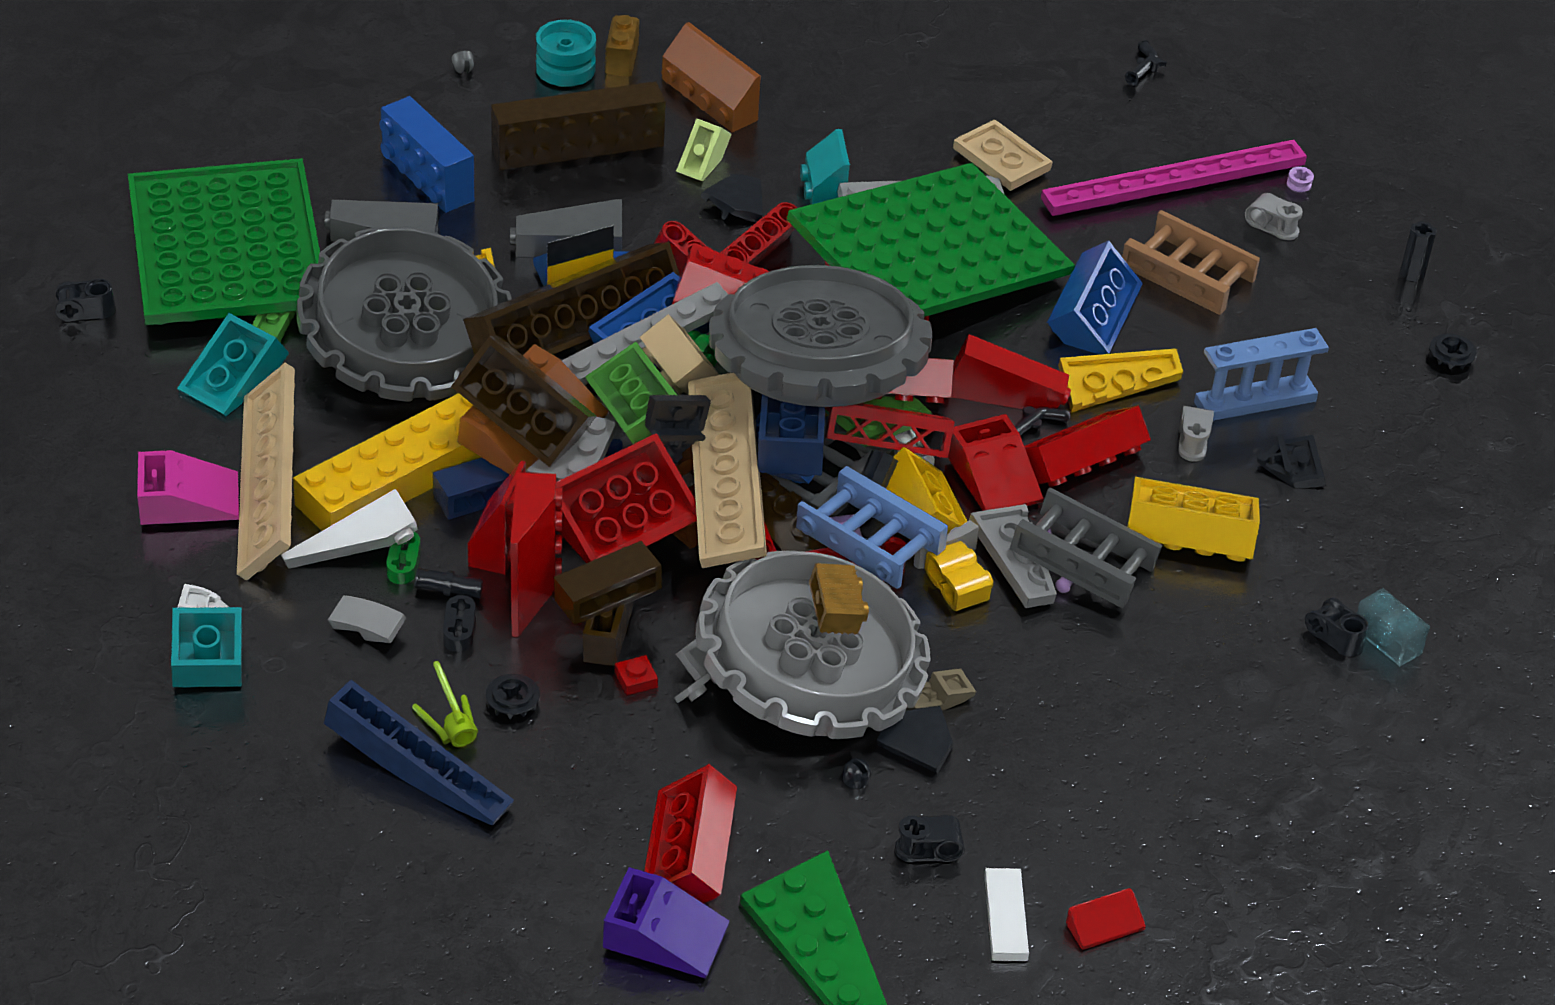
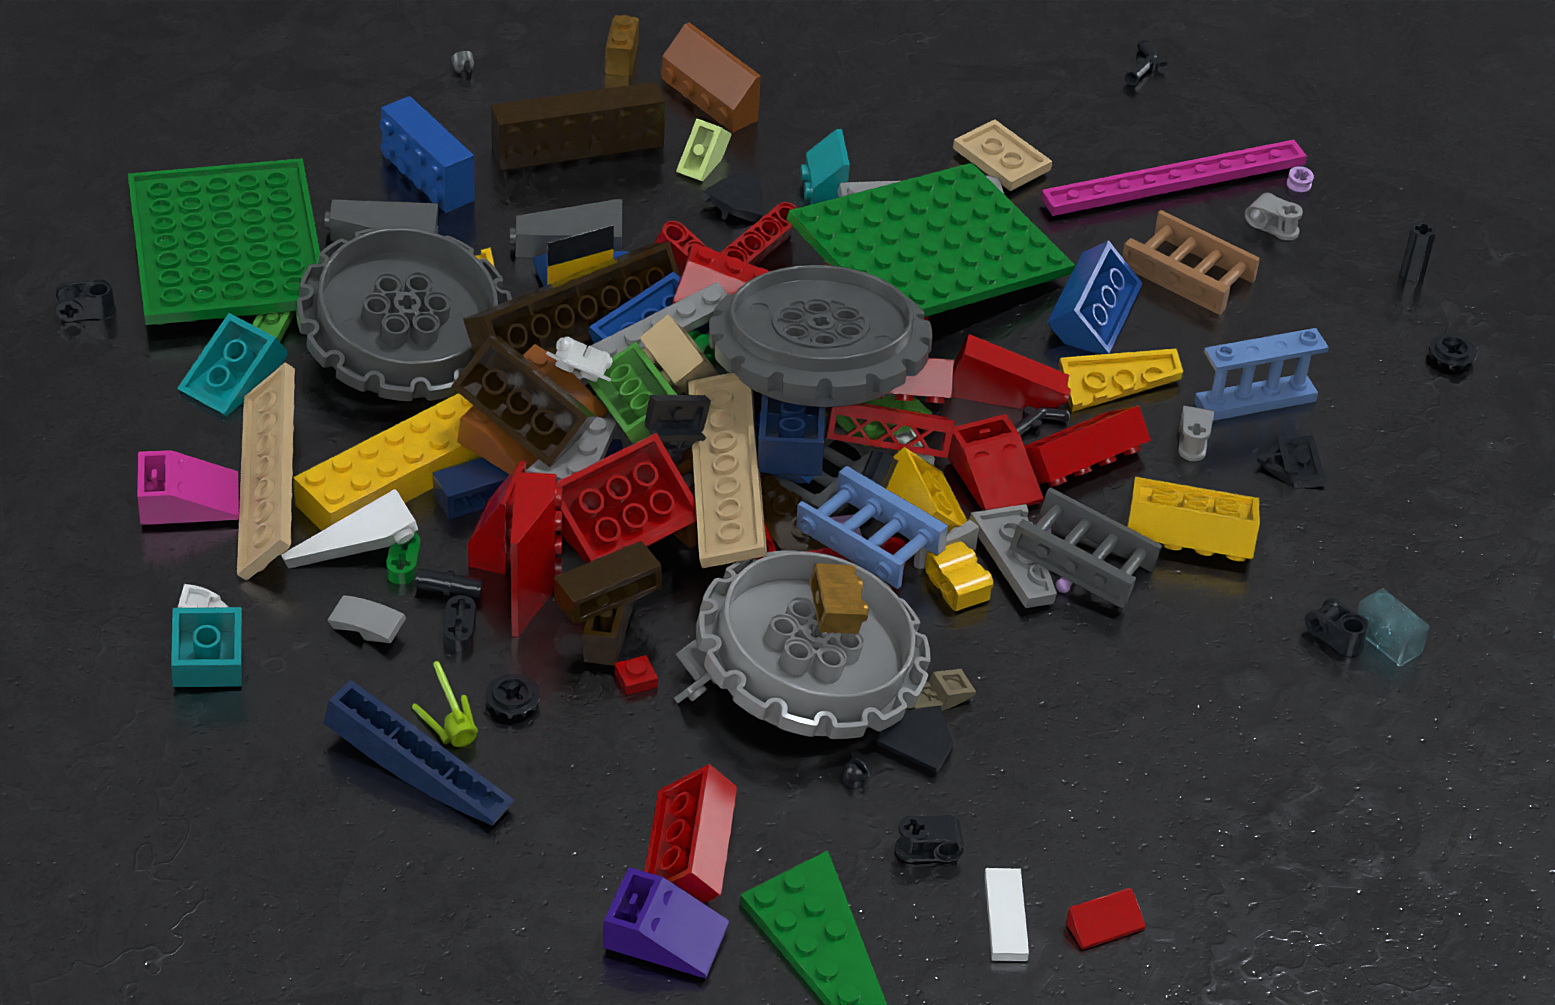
teal wheel [536,20,596,87] -> none
none -> white hinge [546,337,613,382]

